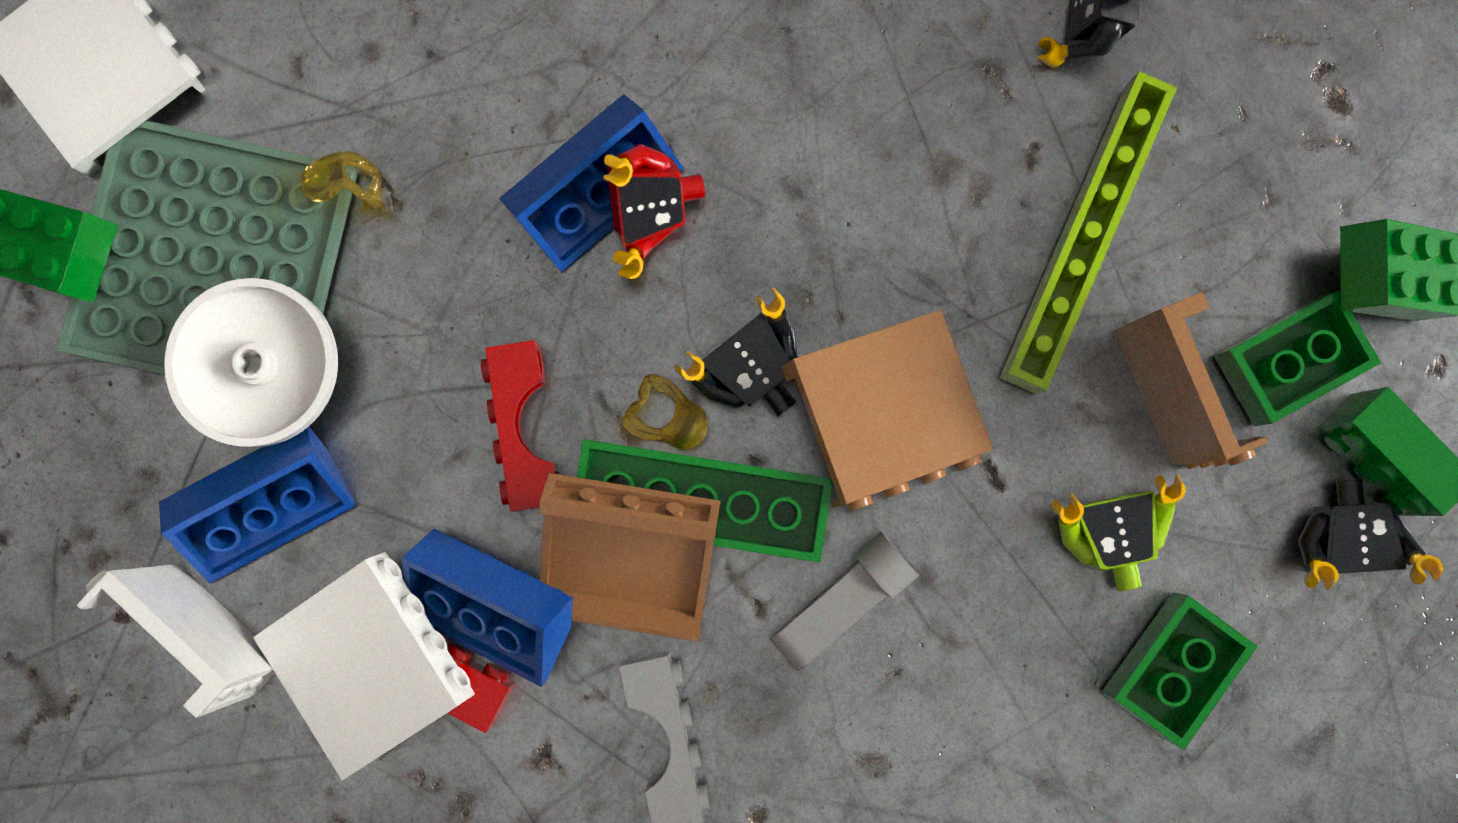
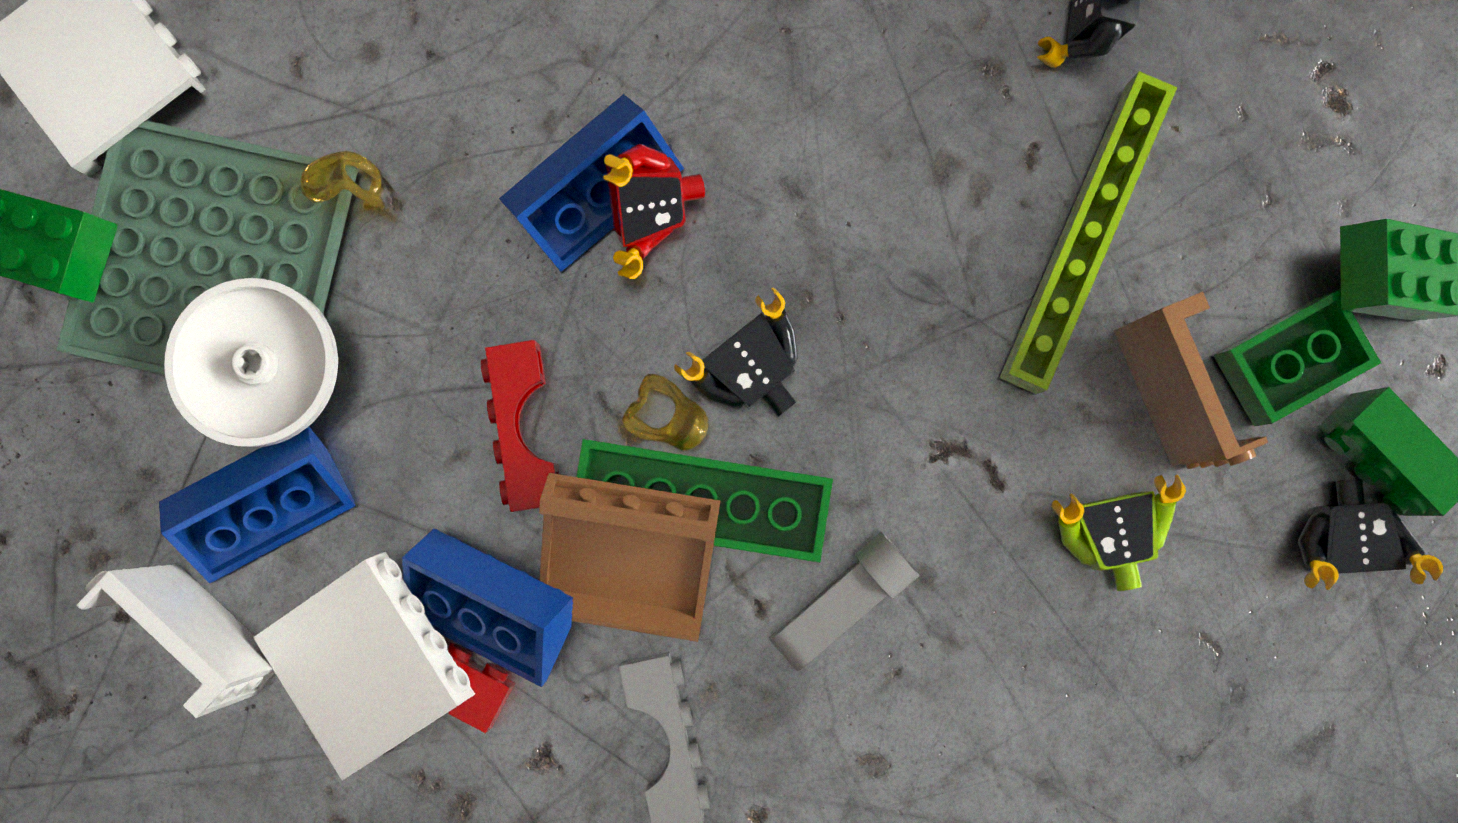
medium nougat panel [781,310,994,512] -> none
green brick [1101,592,1258,750] -> none

